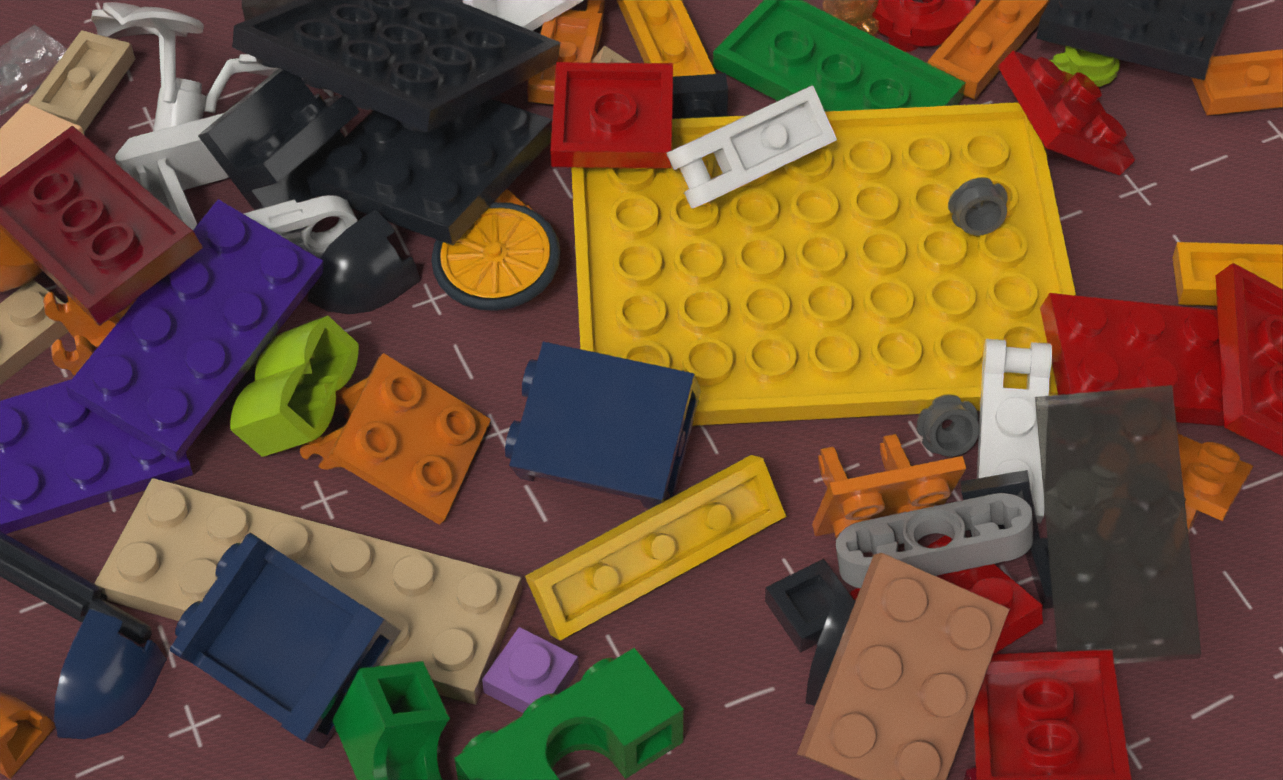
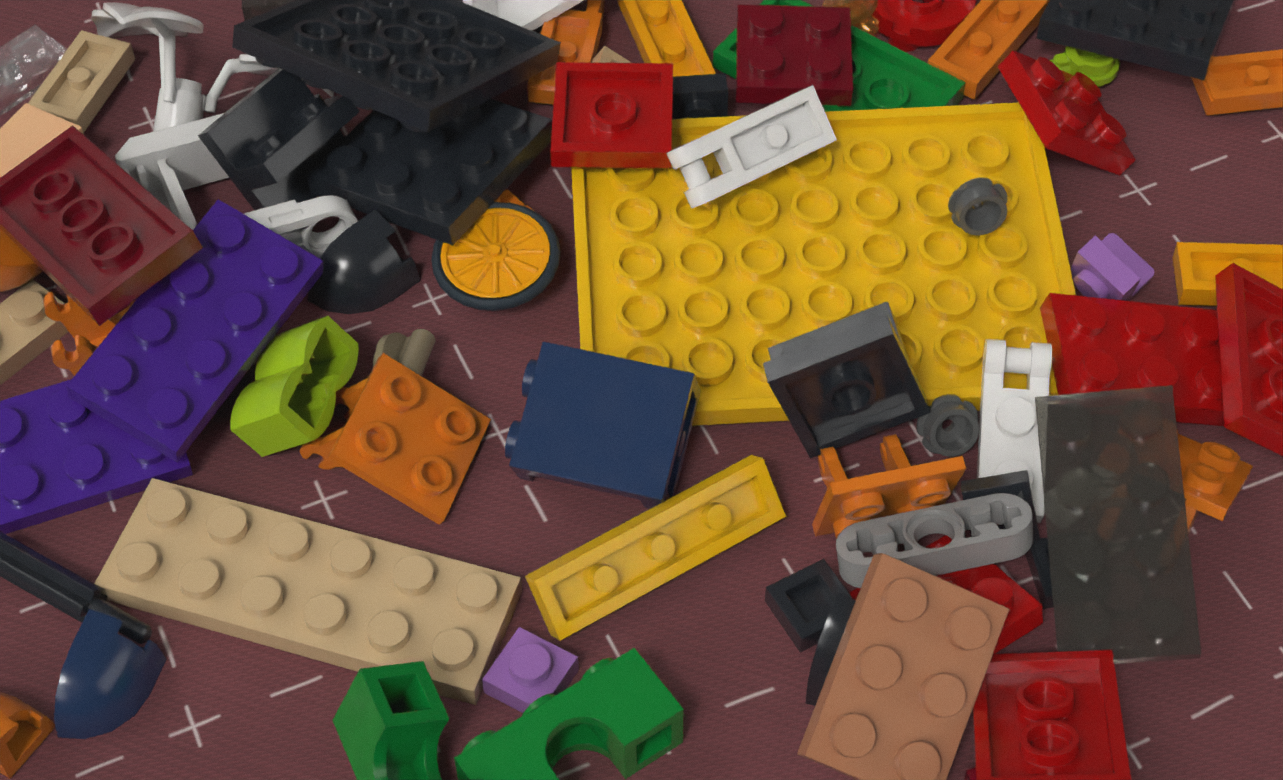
dark blue panel [170,533,401,749] -> none
none -> dark tan plate [373,329,436,376]
none -> dark red plate [736,4,853,106]
none -> black bracket [763,301,931,458]
none -> medium lavender bracket [1070,233,1154,301]

